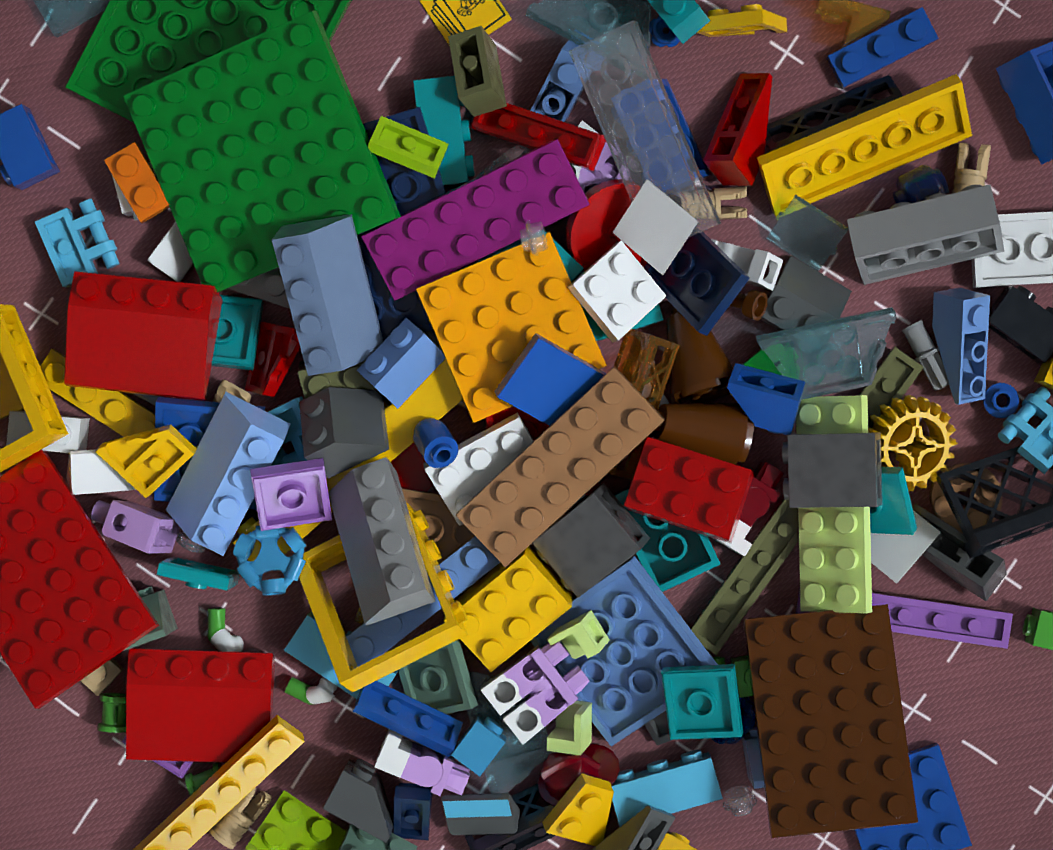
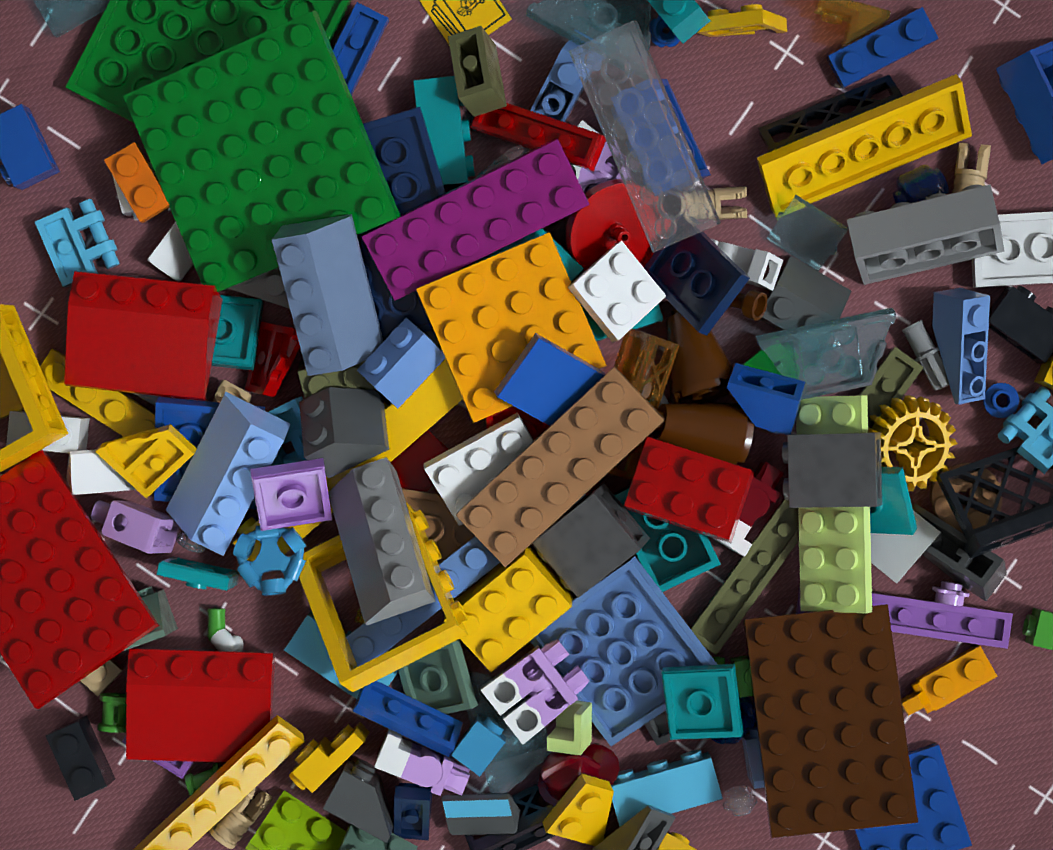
arm [284,677,337,705] -> none
lime plate [368,116,449,179] -> none
blue brick [413,418,459,468] -> none
clear plate [520,220,548,256] -> none
yellowish green panel [547,610,610,659] -> none
white sticker [613,179,698,275] -> none
red slope [703,73,773,186] -> none
none -> black brick [46,715,115,801]
none -> yellow plate [289,722,369,793]
none -> blue plate [333,2,389,96]
none -> light orange hinge [901,645,998,716]
none -> lavender plate [932,581,970,606]

